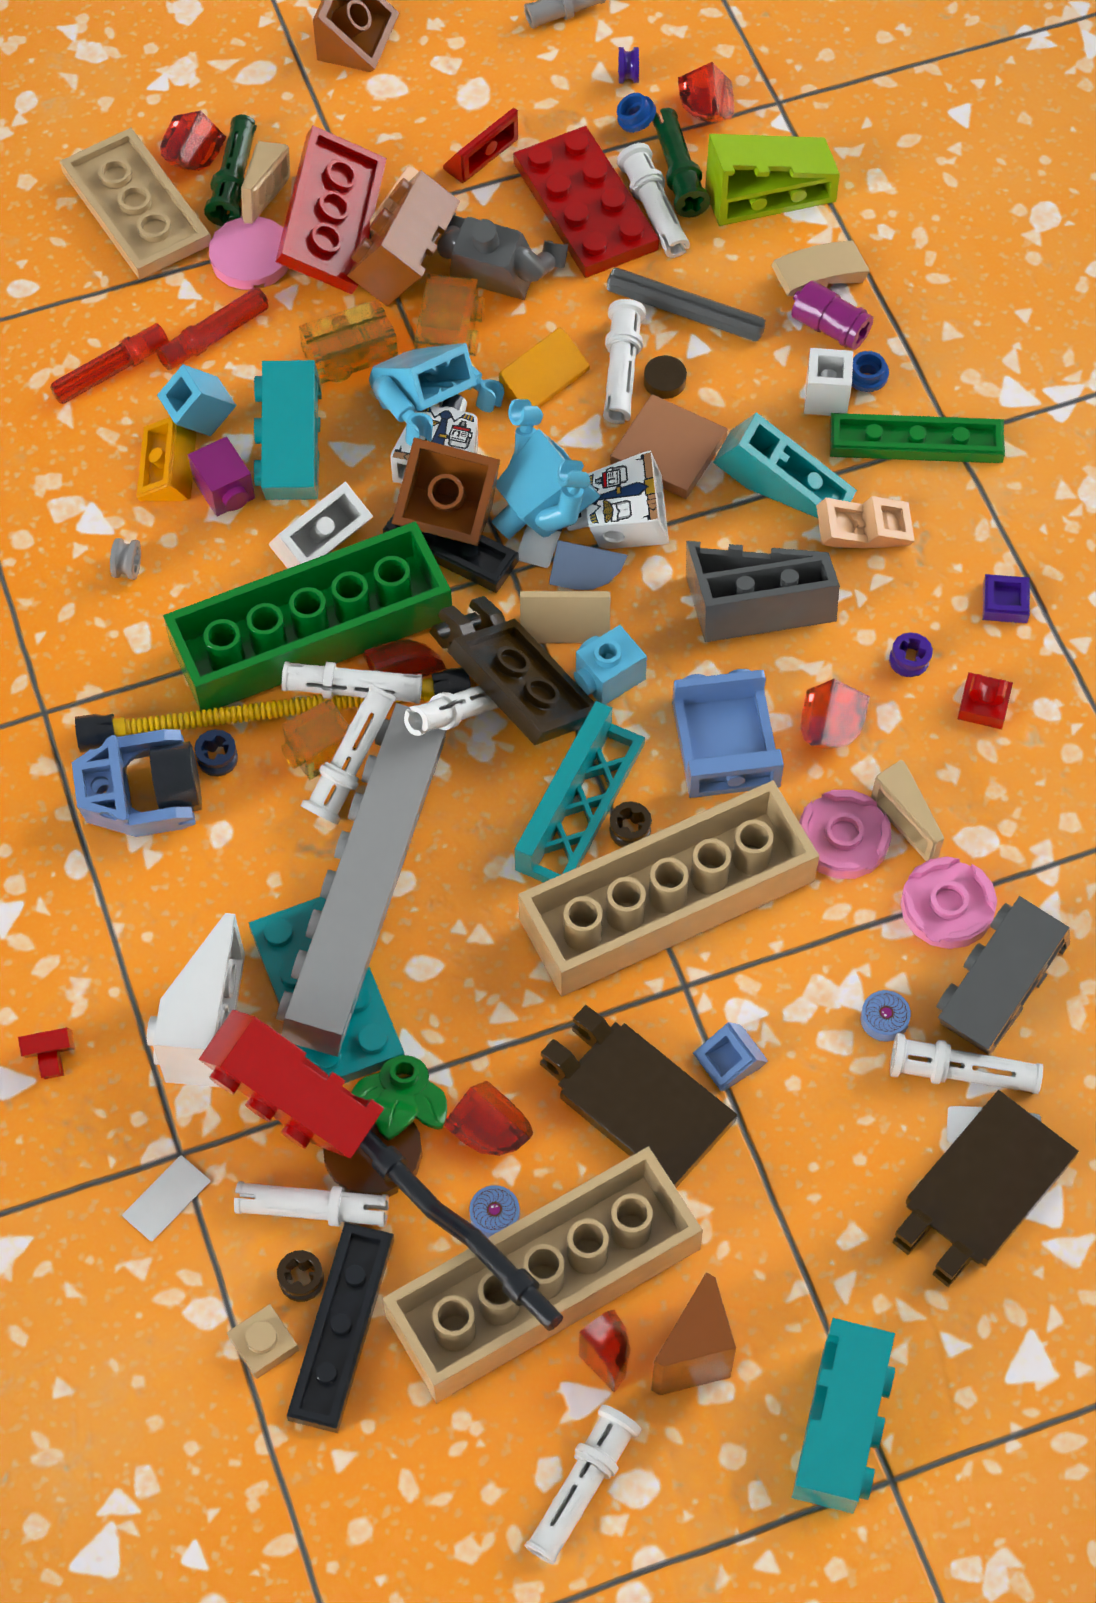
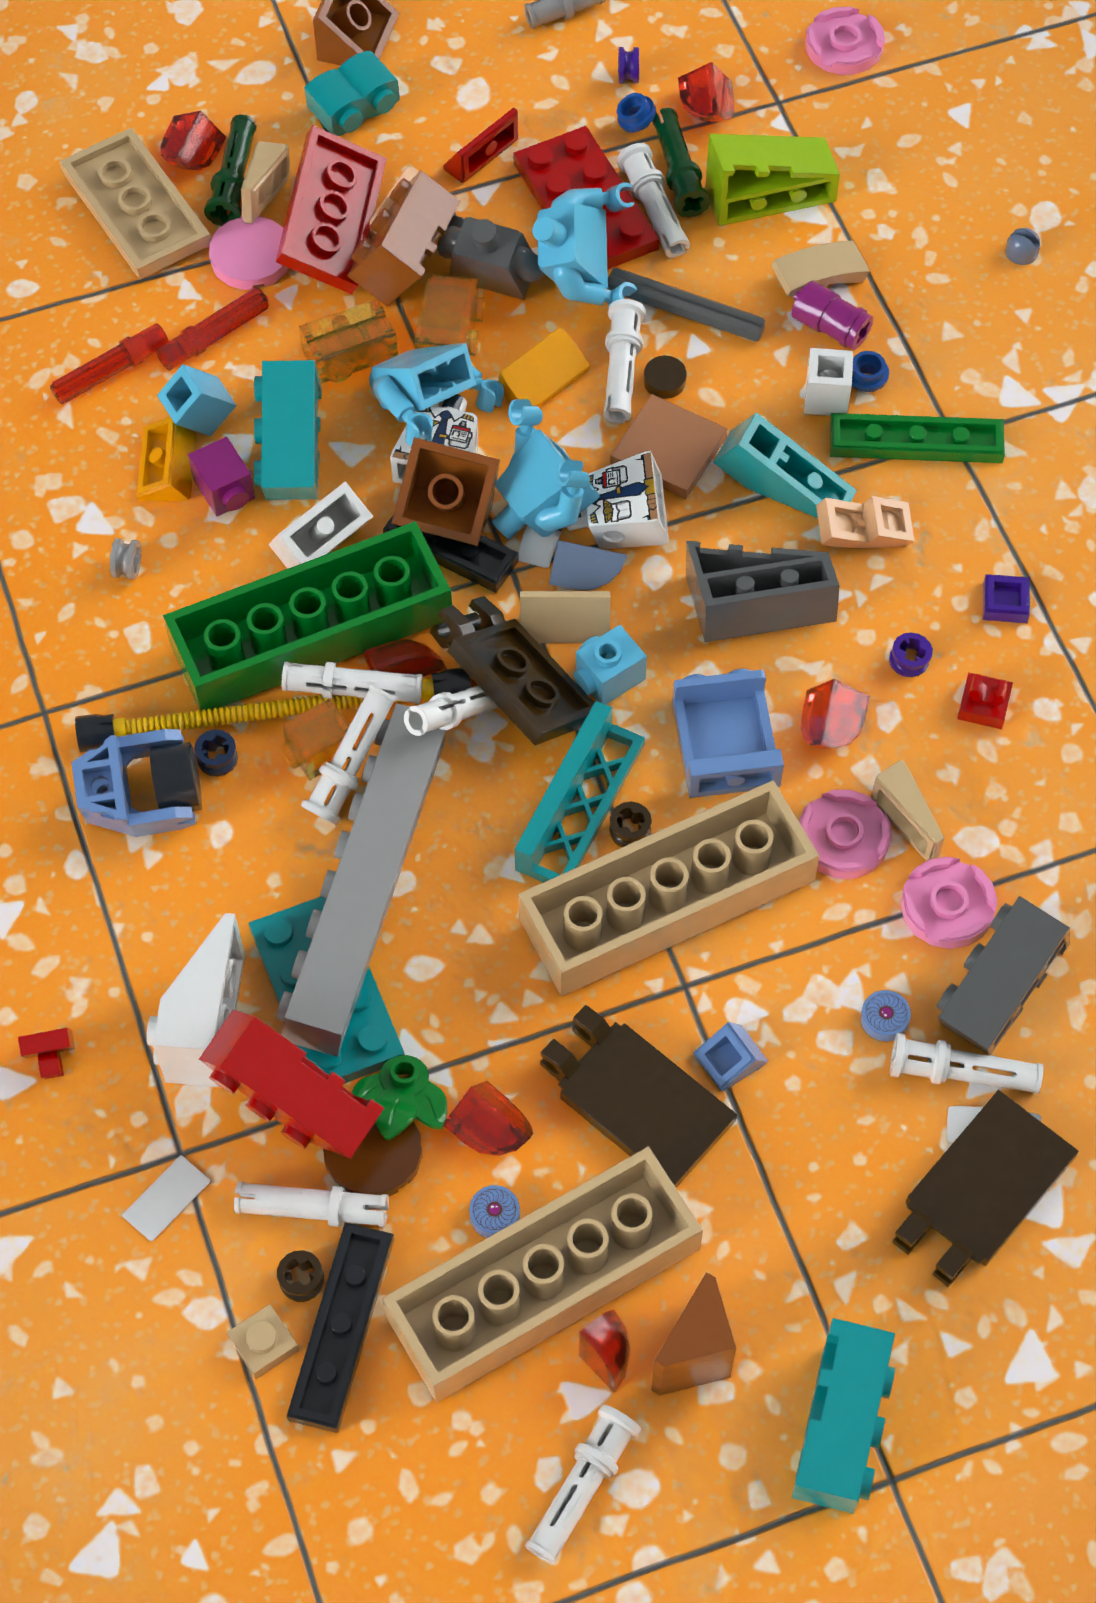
black bar [359,1129,563,1331] -> none
none -> teal brick [304,51,400,136]
none -> medium azure torso [532,182,637,306]
none -> bright pink tile [805,7,885,75]
none -> sand blue hinge [1005,227,1040,265]

